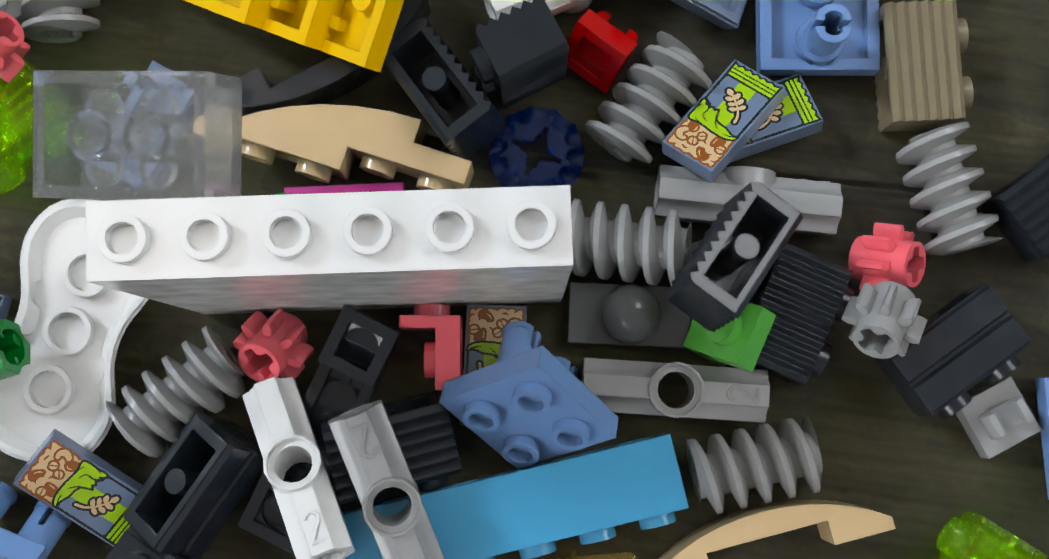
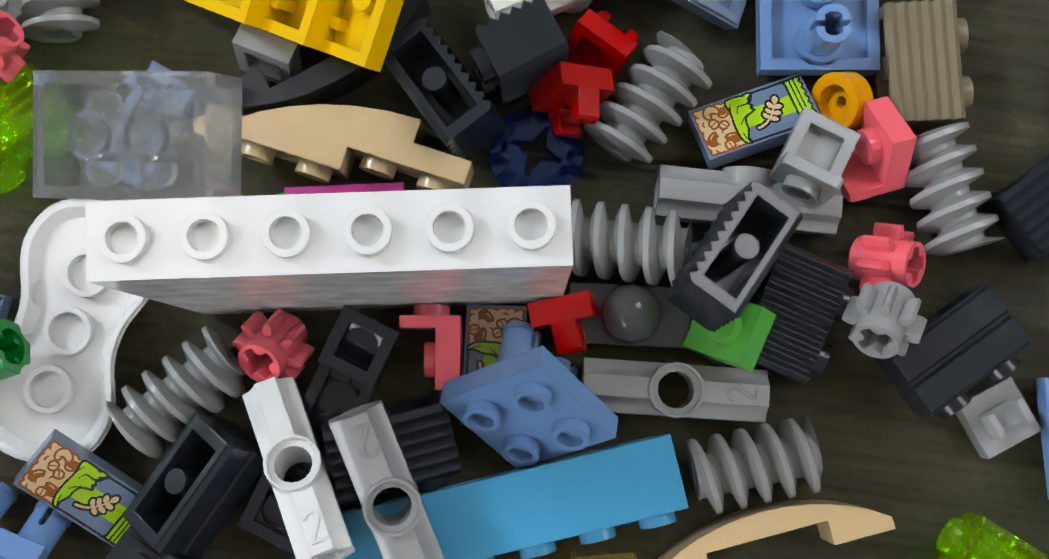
tile [662,60,785,183] -> none
none -> light grey tile [232,23,303,84]
none -> red tile [527,290,600,355]
none -> red tile [529,61,615,138]
none -> light grey bracket [769,107,861,204]
none -> light orange tile [811,71,874,131]
none -> coral bracket [841,96,917,202]

